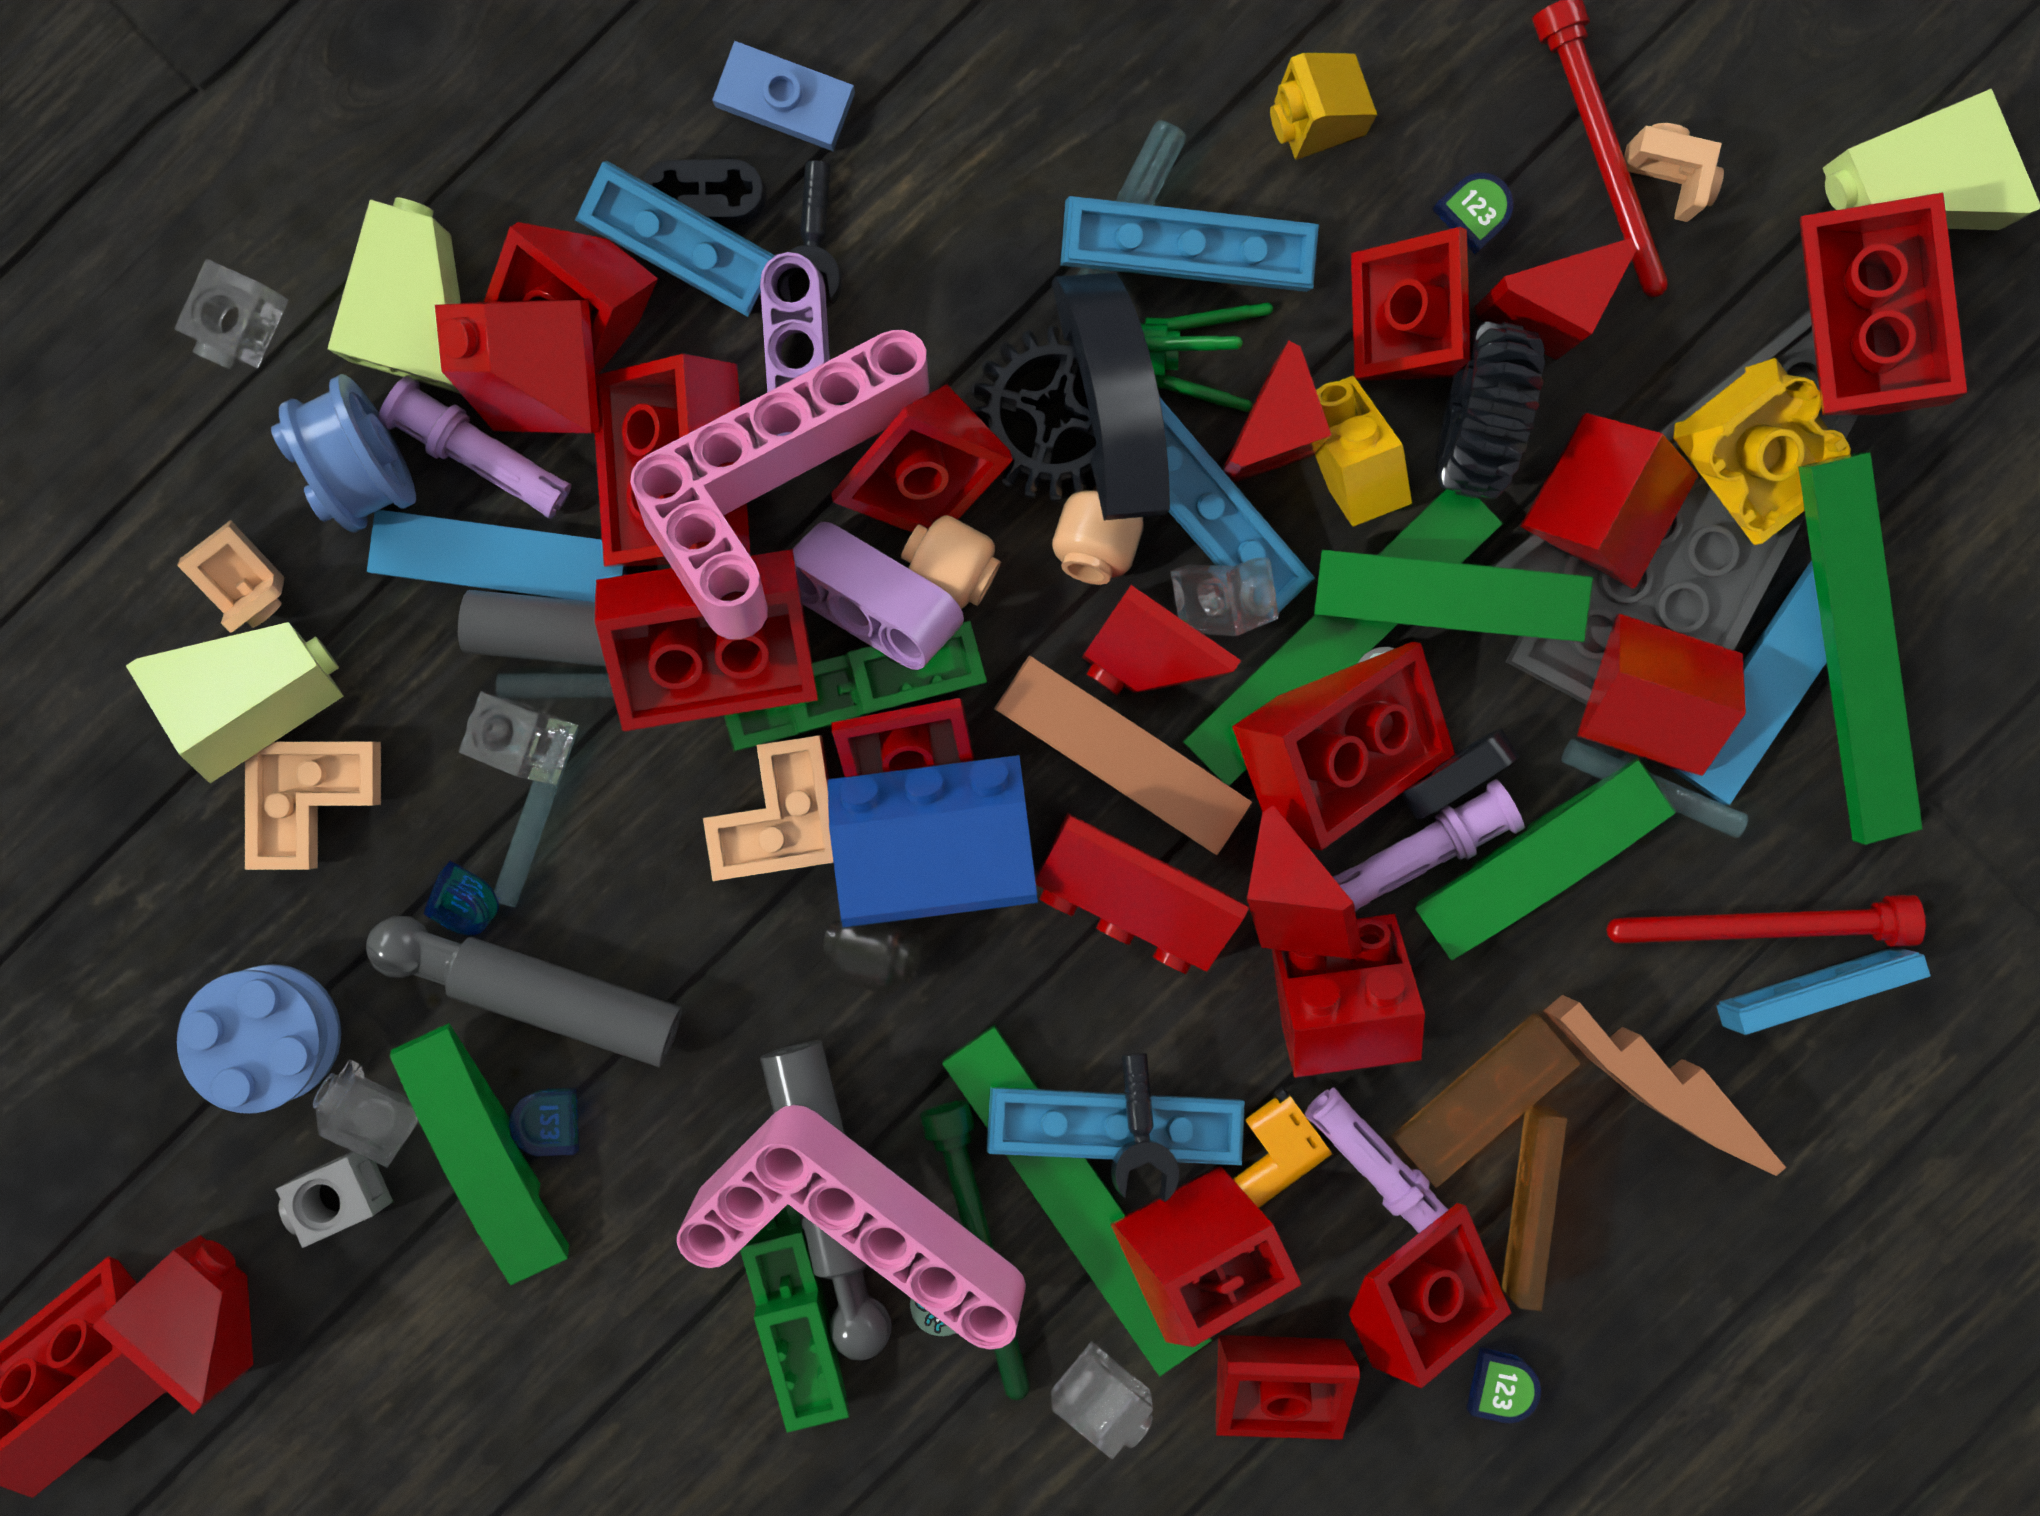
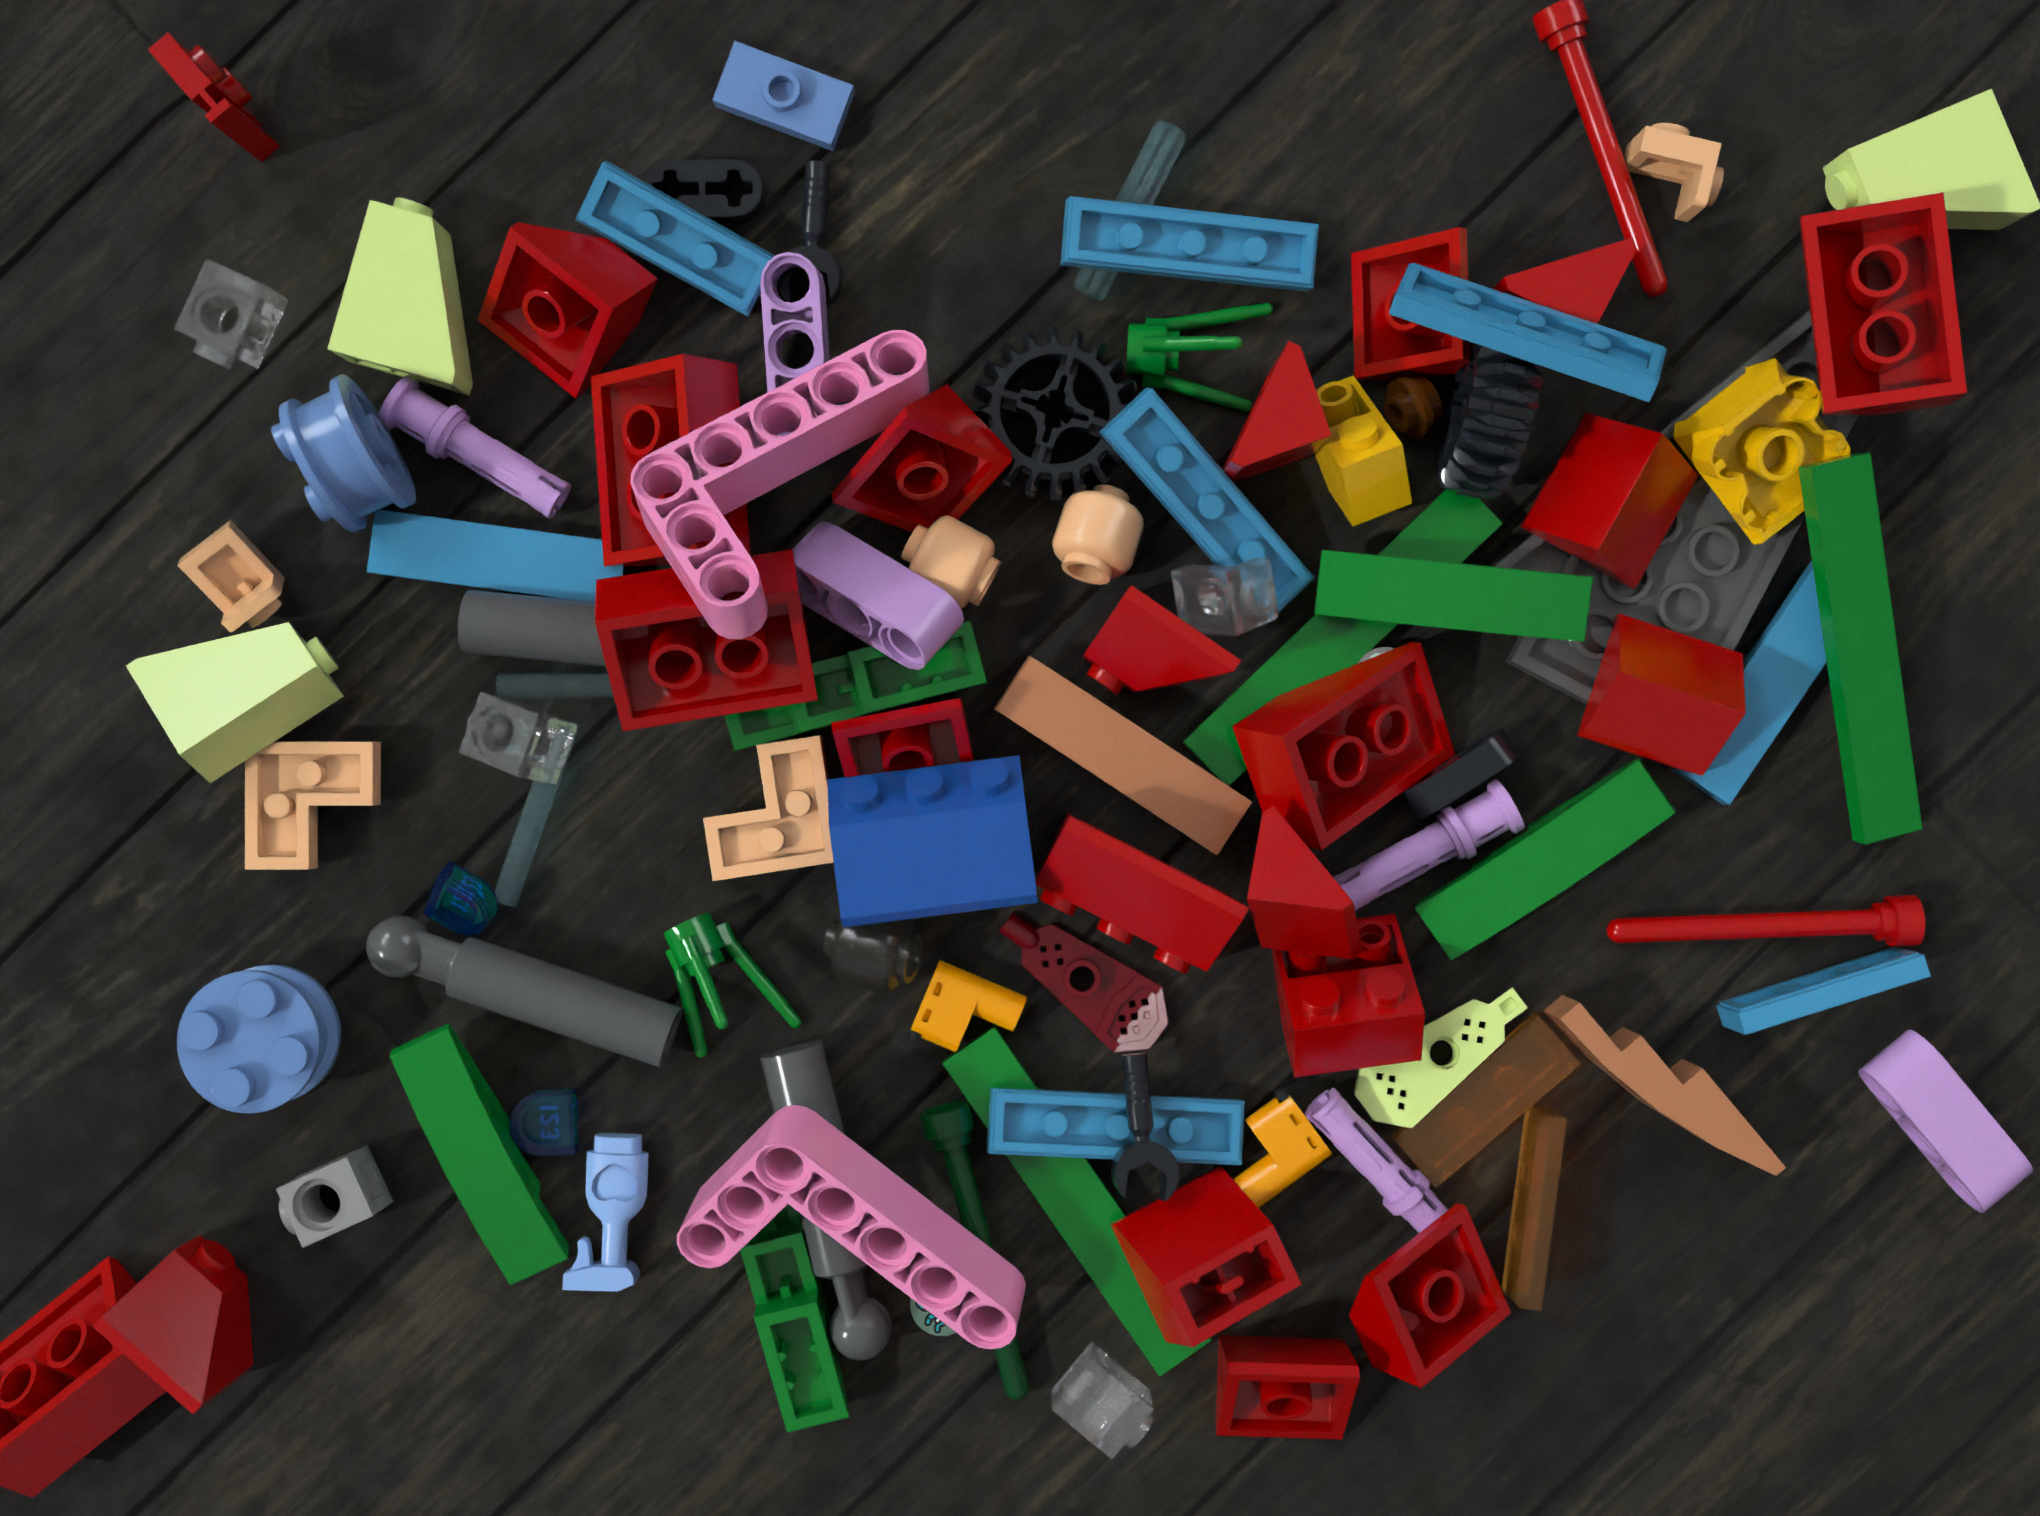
clear bracket [313,1060,418,1168] -> none
red slope [435,300,600,433] -> none
black slope [1052,273,1170,521] -> none
yellow slope [1270,53,1377,160] -> none
tile [1432,173,1513,255] -> none
tile [1466,1347,1541,1423] -> none
clear light blue bar [1562,739,1748,838] -> none
none -> red plate [148,32,281,163]
none -> light blue piece [562,1133,649,1292]
none -> green plant [663,912,802,1058]
none -> light orange piece [908,960,1027,1052]
none -> dark red piece [999,911,1169,1053]
none -> yellowish green piece [1354,987,1528,1128]
none -> reddish brown plate [1384,375,1443,439]
none -> dark azure tile [1389,263,1667,402]
none -> lavender beam [1859,1030,2033,1213]

